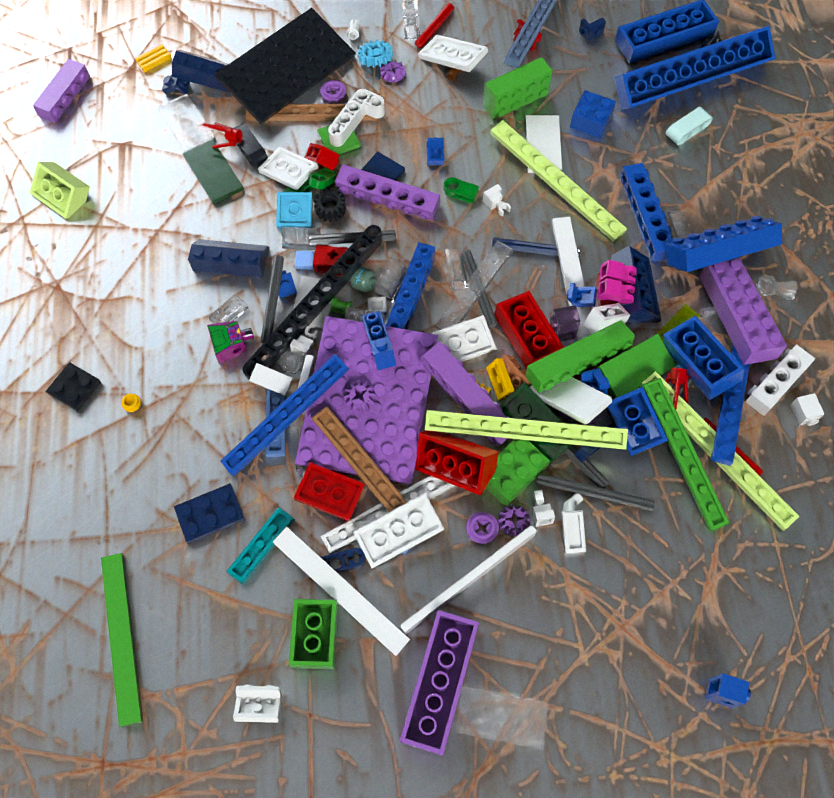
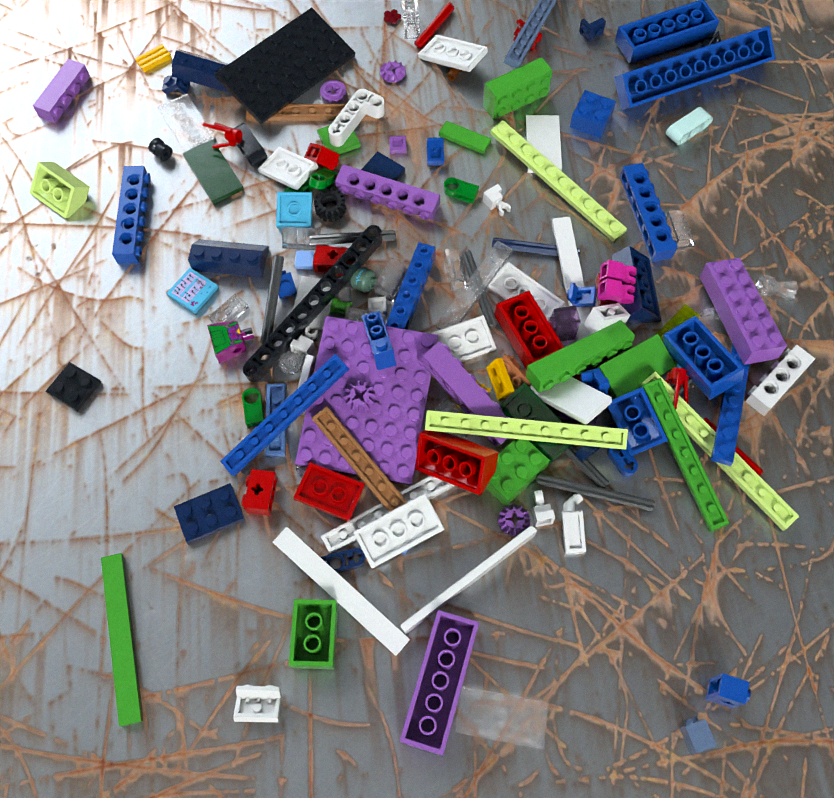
yellow plate [121,393,141,412] -> none
teal tile [226,507,295,584] -> none
white tile [249,363,292,396] -> none
white pin [347,19,360,40] -> none
medium azure gear [358,40,393,68] -> none
medium lavender gear [466,512,499,544] -> none
blue brick [665,216,782,272] -> none
white brick [790,393,824,426] -> none
none -> blue brick [112,166,151,264]
none -> black wheel [148,138,173,162]
none -> medium azure tile [167,268,219,314]
none -> green piece [242,388,265,428]
none -> red brick [242,469,278,516]
none -> dark red plant [384,9,401,24]
none -> medium lavender tile [389,136,407,154]
none -> bright green tile [439,120,491,154]
none -> white tile [485,262,565,322]
none -> blue beam [607,448,638,477]
none -> sand blue brick [680,717,717,754]

